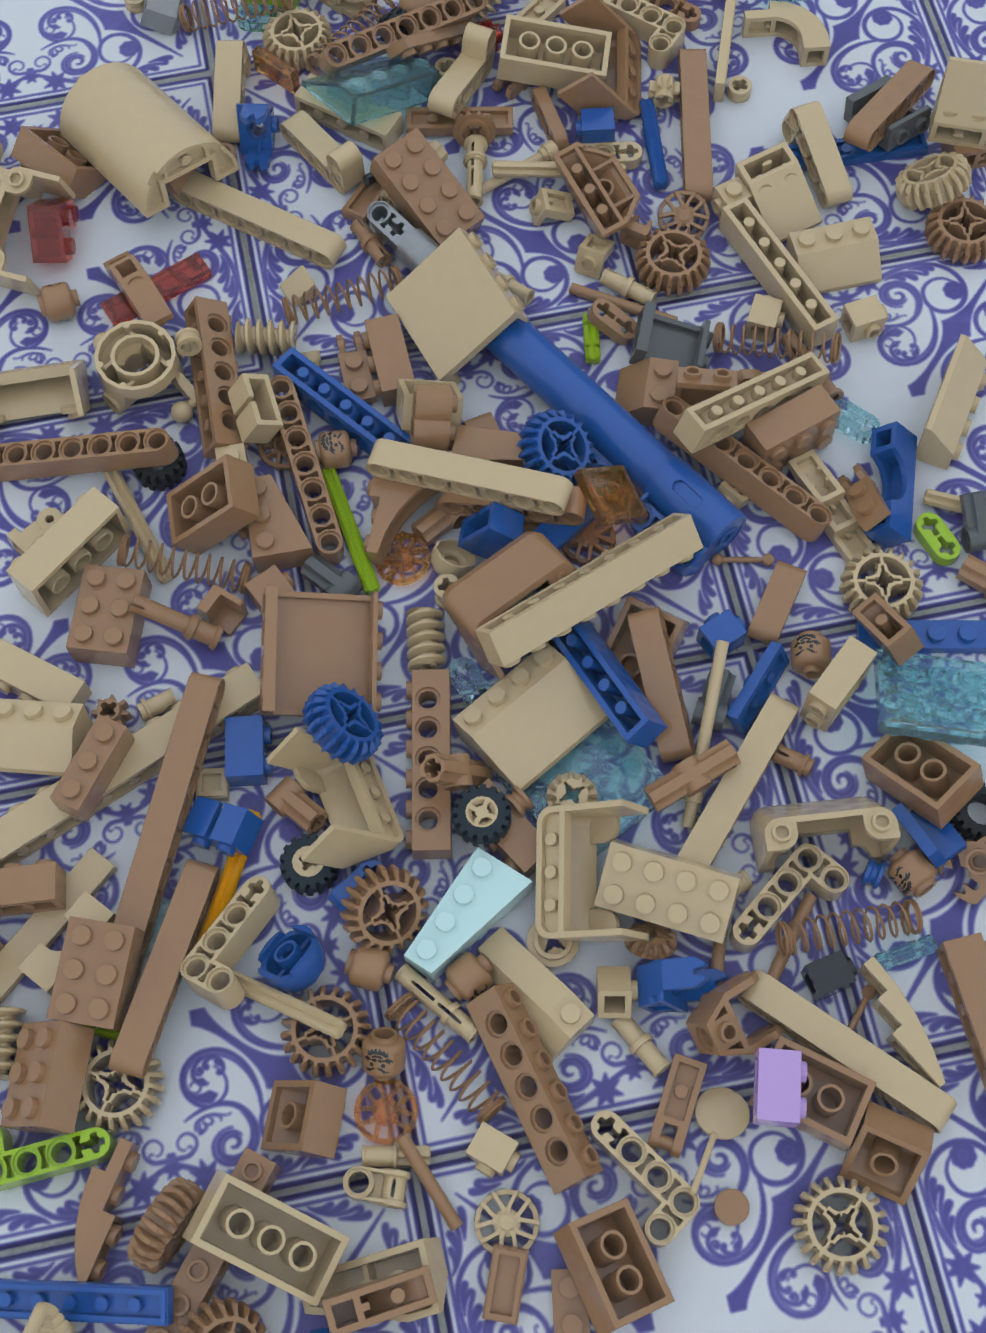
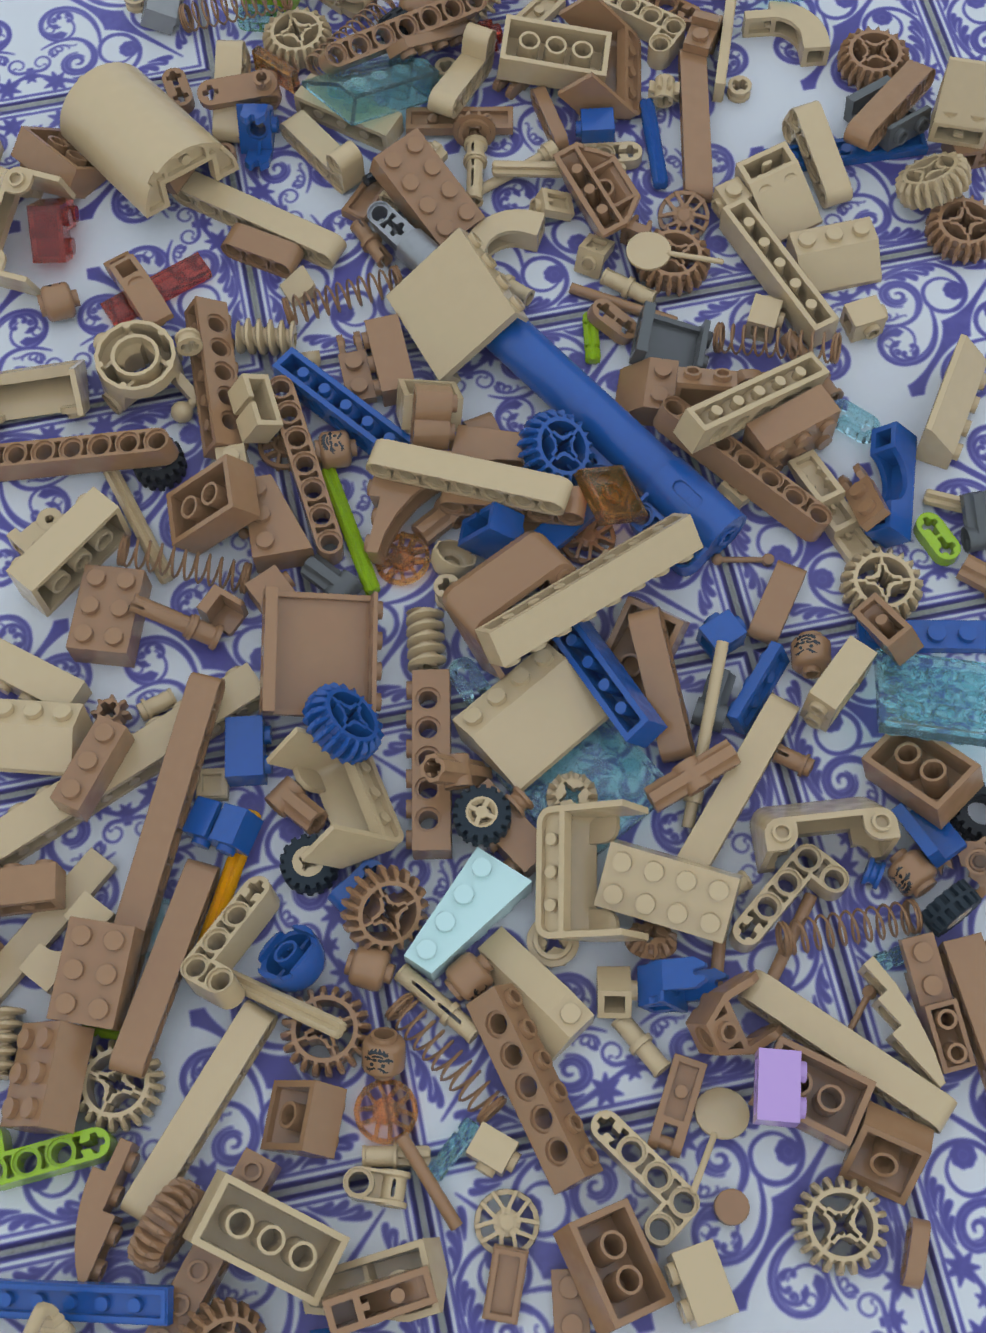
black brick [800,950,857,1003] -> none
none -> tan beam [120,999,278,1221]
none -> medium nougat beam [162,68,195,113]
none -> medium nougat piece [197,69,282,110]
none -> medium nougat beam [221,223,305,279]
none -> clear light blue axle [428,1117,479,1181]
none -> tan arch [470,209,545,256]
none -> tan piece [626,232,724,271]
none -> tan brick [663,1239,739,1329]
none -> medium nougat brick [682,9,723,57]
none -> medium nougat gear [837,26,910,91]
none -> medium nougat slope [898,932,977,1074]
none -> medium nougat beam [900,1216,931,1290]
none -> black wheel [921,879,983,937]

